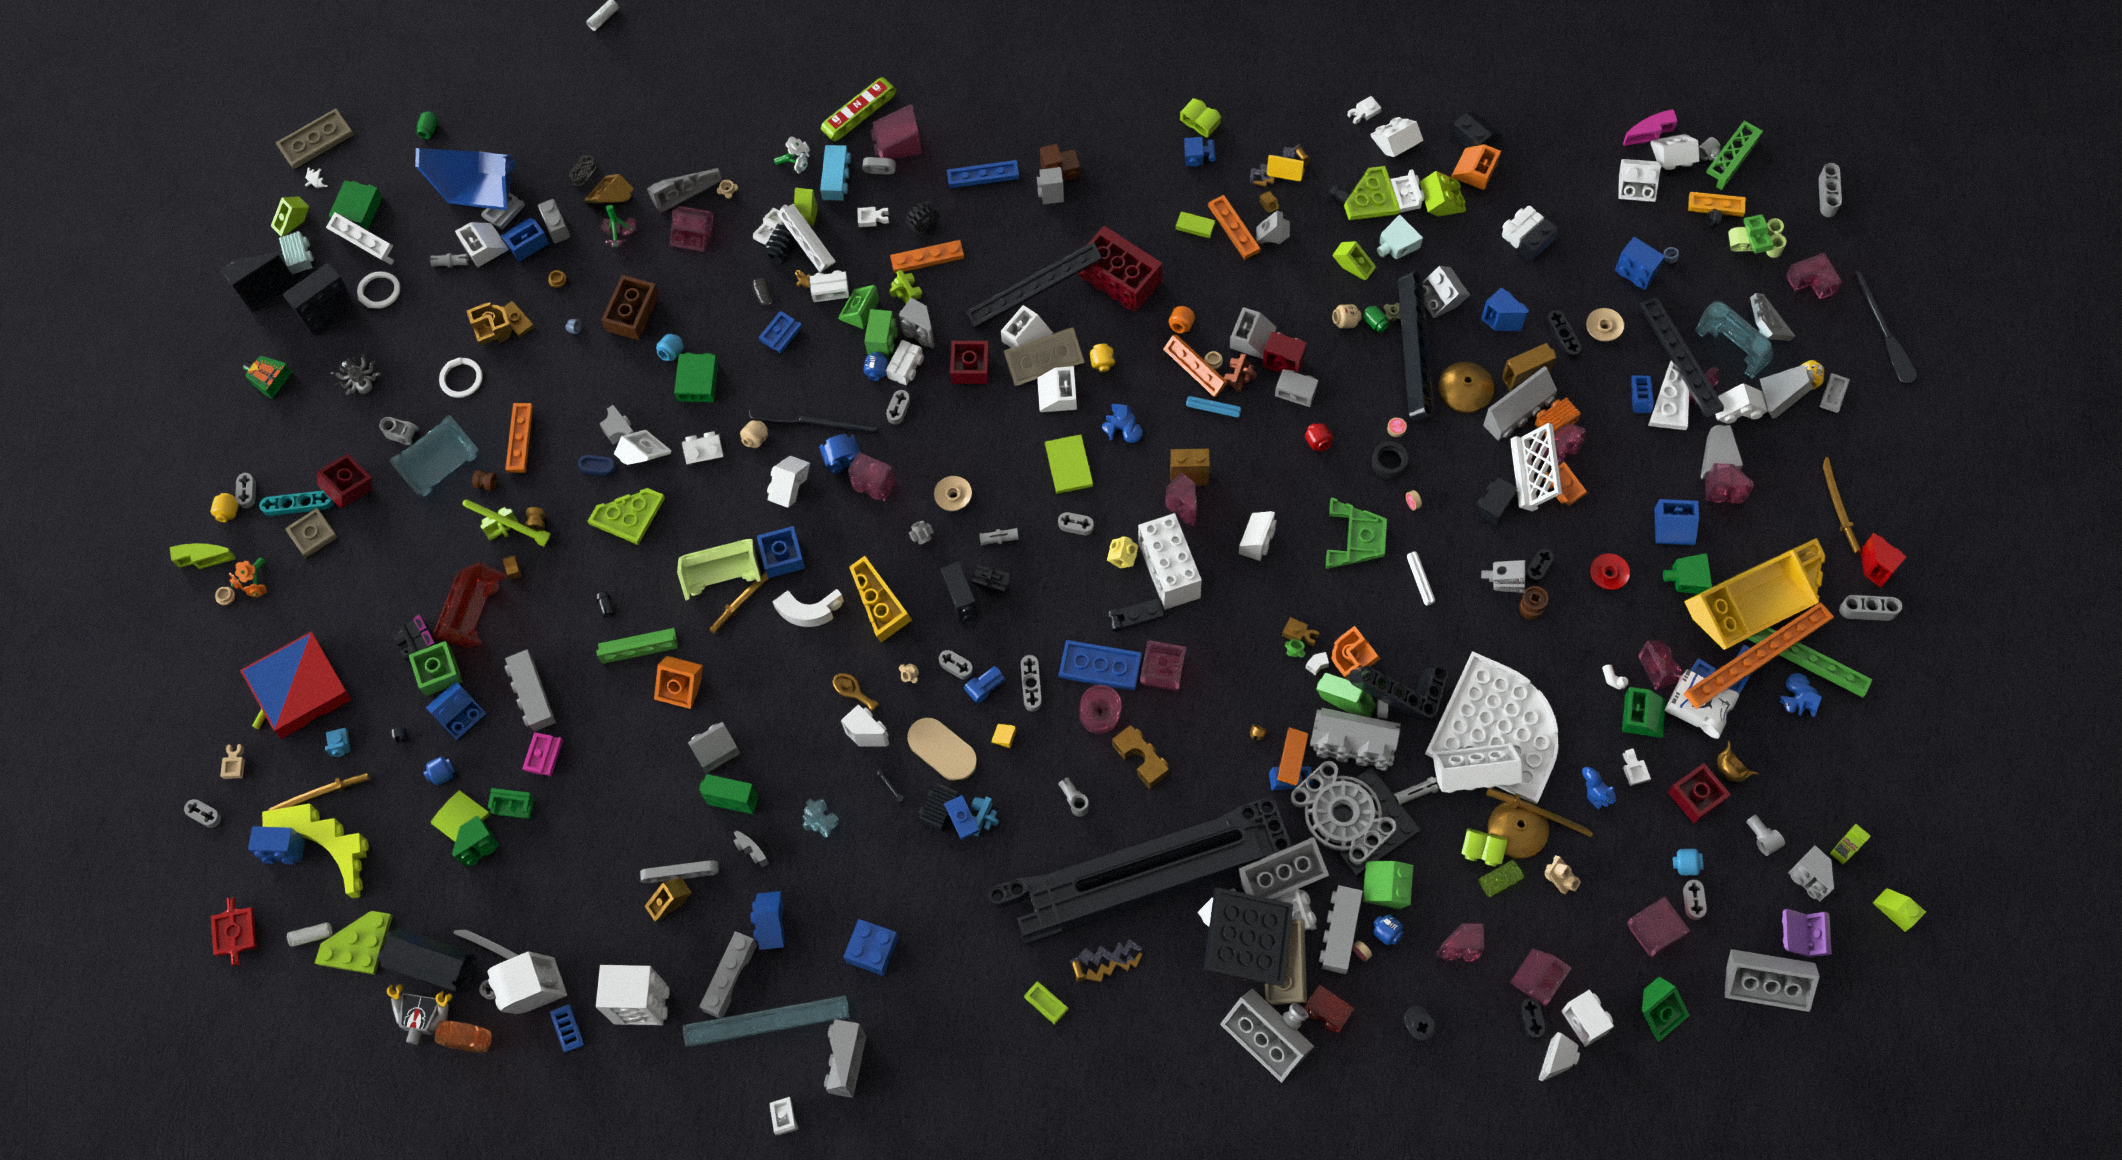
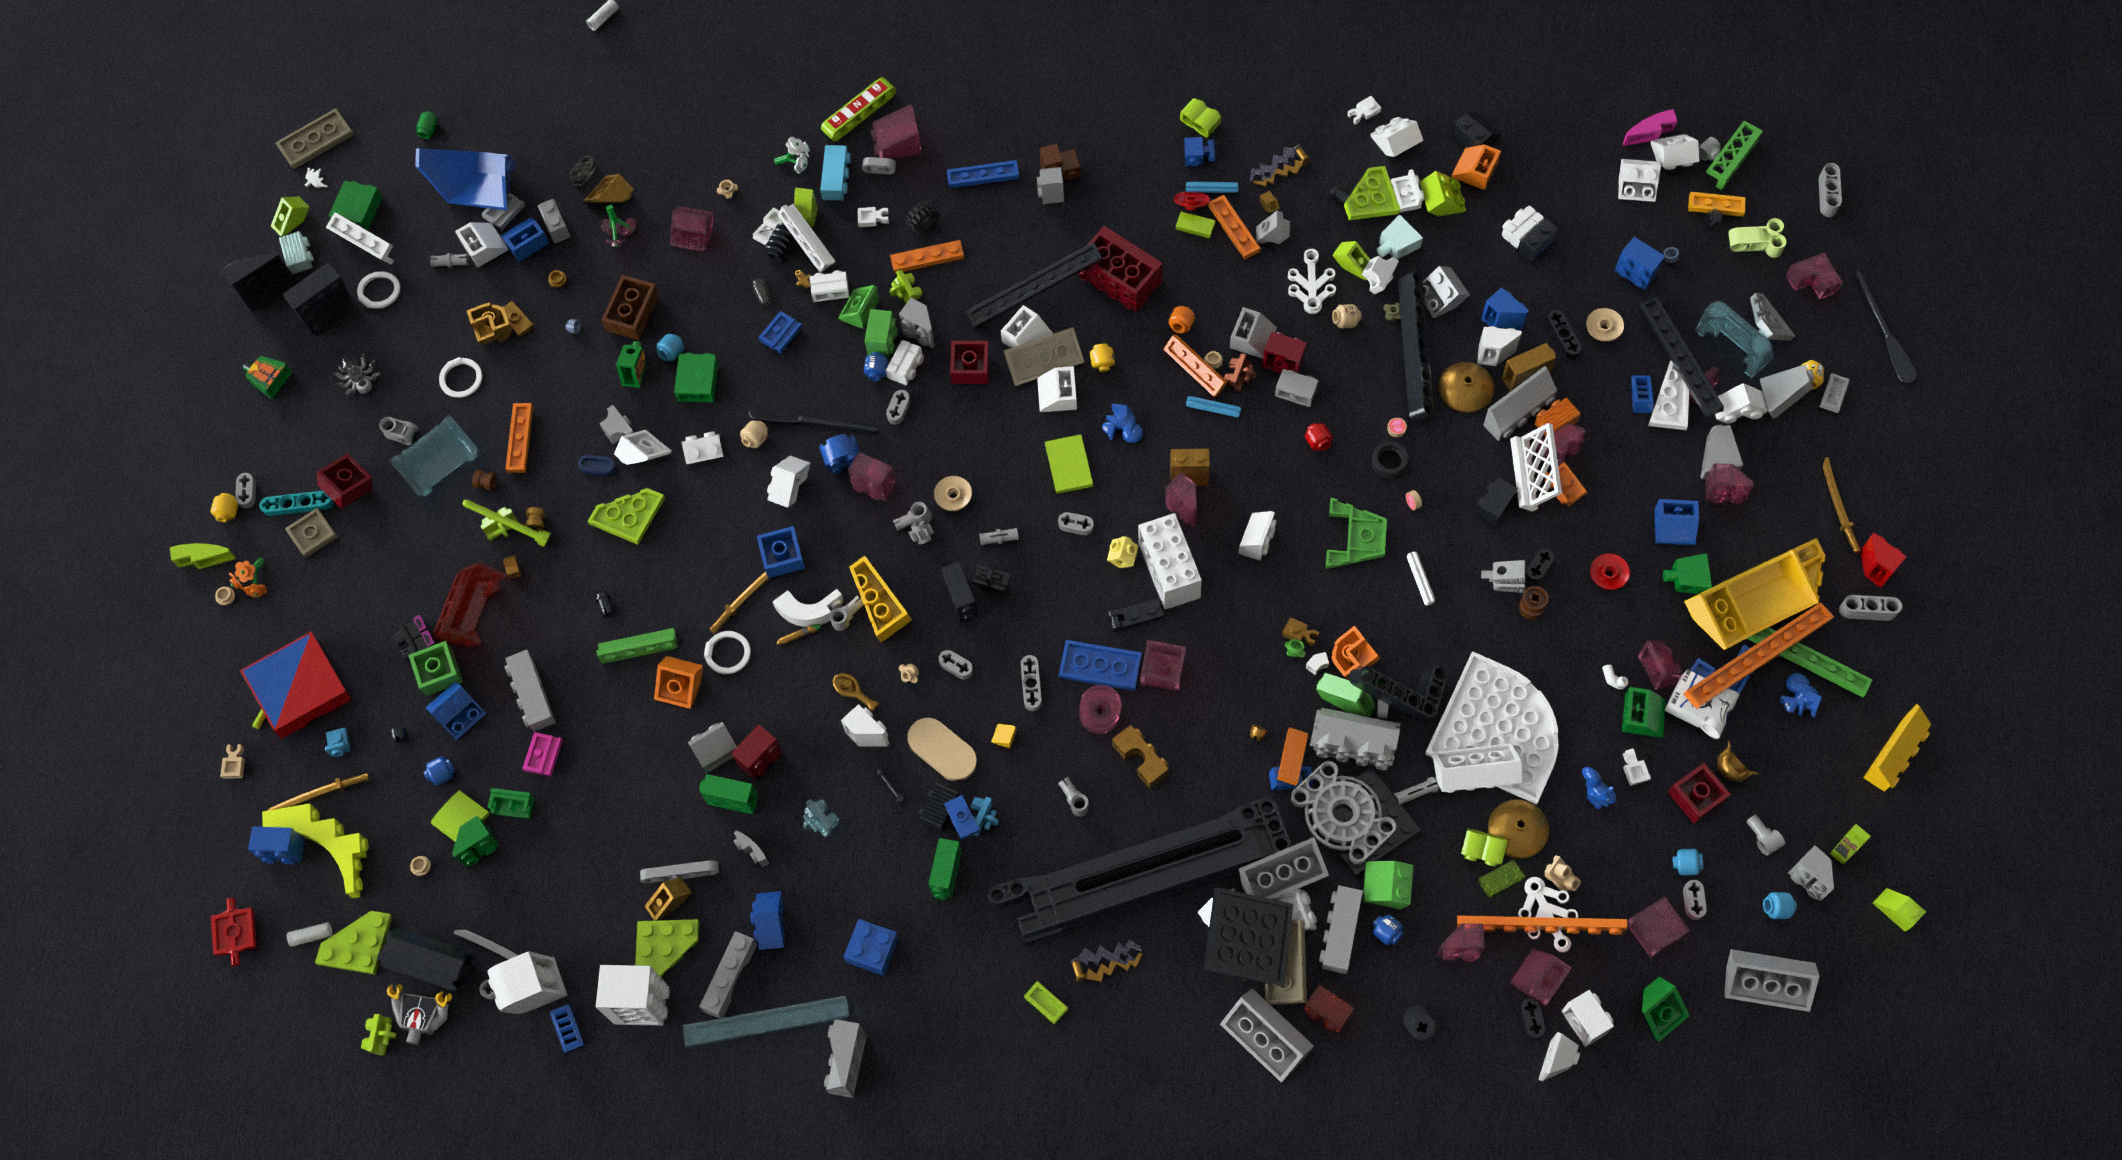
light grey beam [184,799,221,828] -> none
clear orange gear [434,1021,492,1053] -> none
light grey wedge [647,168,722,213] -> none
yellowish green windscreen [677,539,761,600] -> none
white slope [770,1097,798,1135] -> none
blue piece [964,666,1005,704] -> none
yellow slope [1267,155,1304,181] -> none
light grey wheel [1282,1003,1309,1030] -> none
tan tile [1352,941,1372,961] -> none
green brick [1363,306,1390,333] -> none
pearl gold sword [1486,788,1593,837] -> none
bright green slope [1744,214,1774,254] -> none
medium lavender bracket [1782,909,1831,957] -> none
none -> lime hips [361,1014,396,1055]
none -> tan plate [410,856,431,876]
none -> green torso [616,341,646,388]
none -> lime plate [635,919,699,978]
none -> white piece [704,631,751,674]
none -> dark red brick [731,725,782,780]
none -> pearl gold piece [776,624,821,645]
none -> light grey pin [830,596,864,631]
none -> light grey pin [893,502,932,531]
none -> green brick [929,838,962,900]
none -> red dish [1174,192,1210,210]
none -> dark azure axle [1186,182,1239,193]
none -> white plant [1288,249,1336,314]
none -> white brick [1362,256,1399,294]
none -> orange plate [1457,916,1627,935]
none -> white slope [1477,326,1522,366]
none -> white plant [1519,877,1579,953]
none -> dark azure head [1763,892,1797,919]
none -> yellow slope [1863,704,1931,792]

